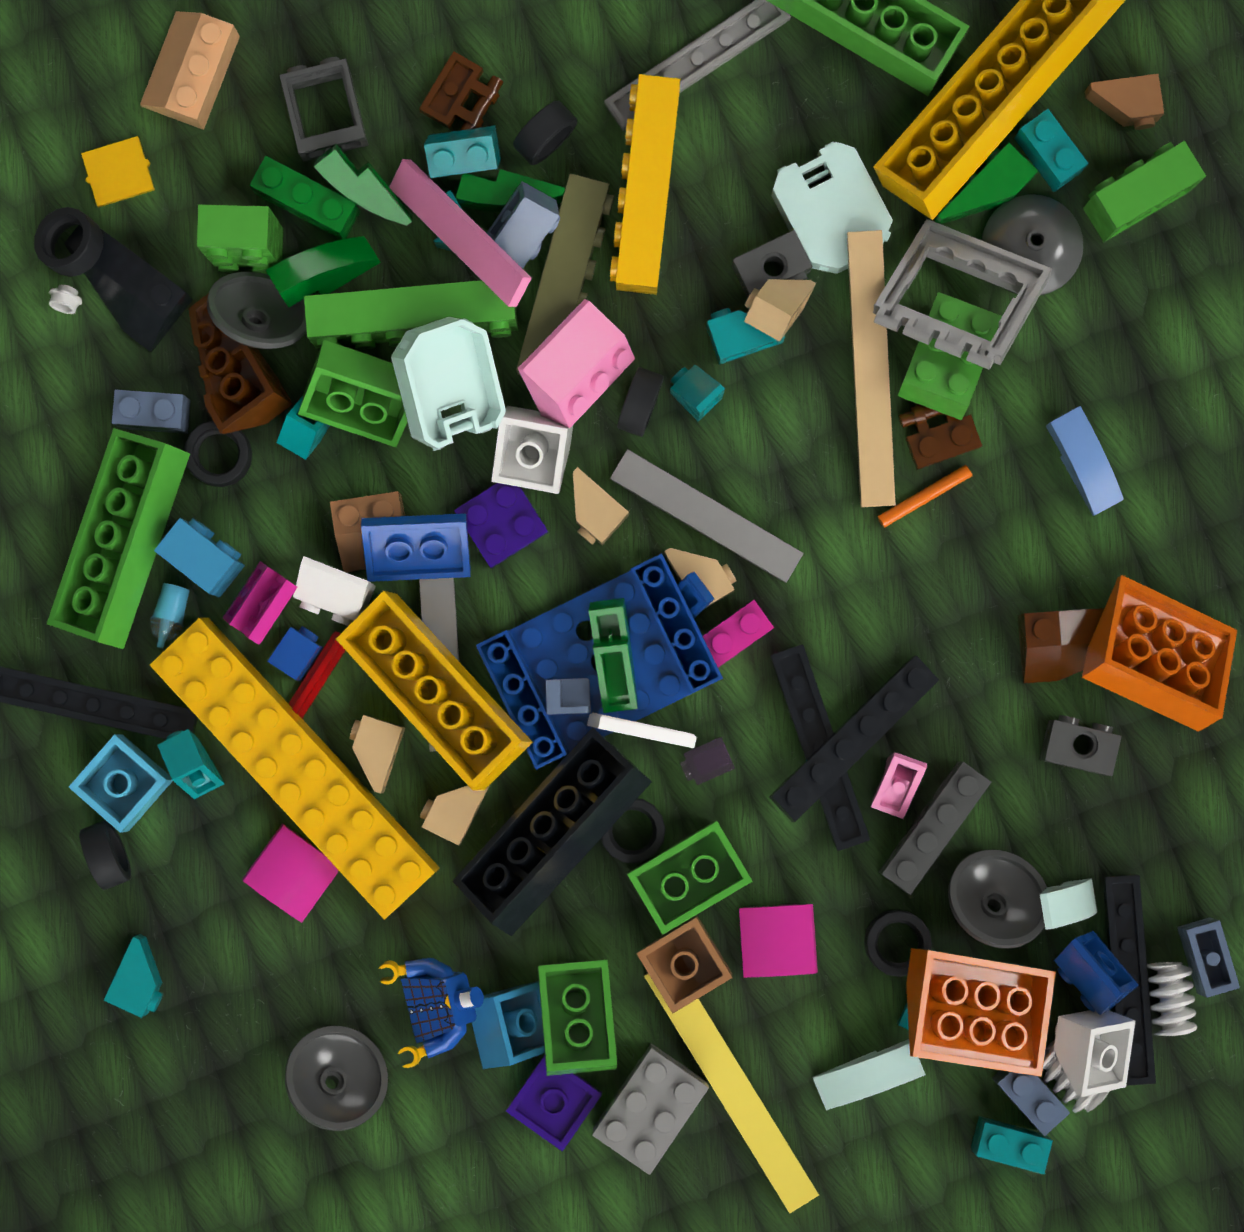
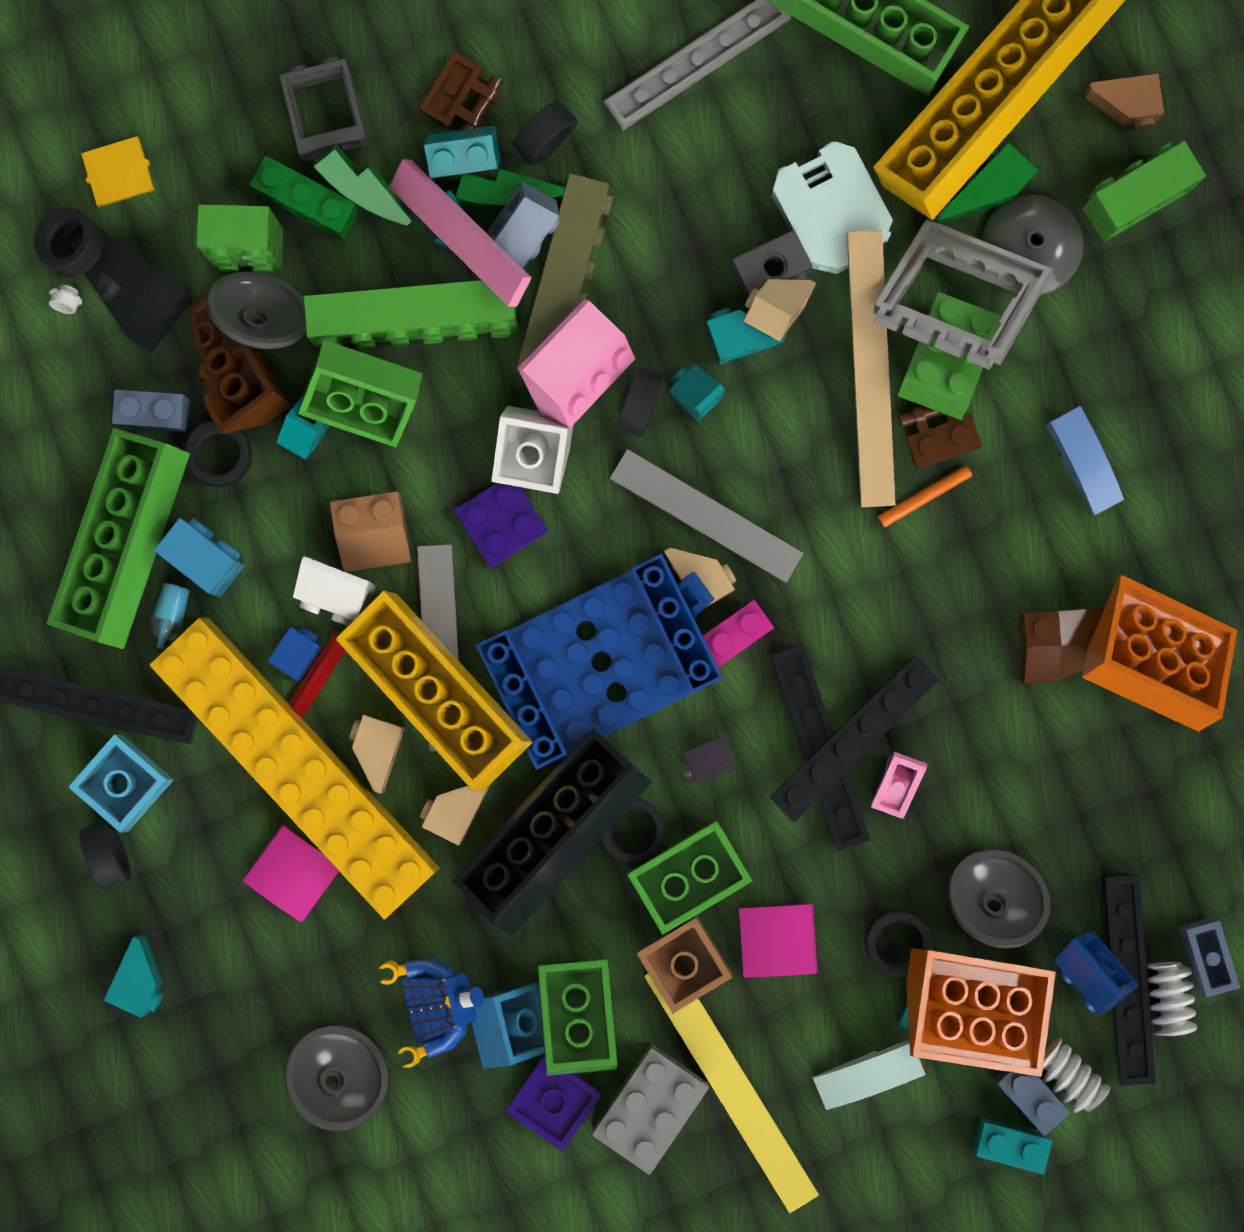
light nougat slope [140,11,240,130] -> none
teal slope [157,729,225,799] -> none
dark pink slope [223,561,298,645] -> none
green slope [266,236,381,308] -> none
blue plate [361,514,471,582] -> none
light aqua piece [391,317,506,451] -> none
sand blue panel [546,678,591,715] -> none
tan slope [573,467,629,546] -> none
white tile [587,713,696,748] -> none
green slope [588,598,638,713] -> none
yellow brick [610,74,681,295] -> none
dark grey brick [878,761,992,895] -> none
teal brick [1014,109,1089,192] -> none
dark grey brick [1039,715,1122,776] -> none
light aqua slope [1040,878,1097,930] -> none
white slope [1054,1010,1136,1097] -> none

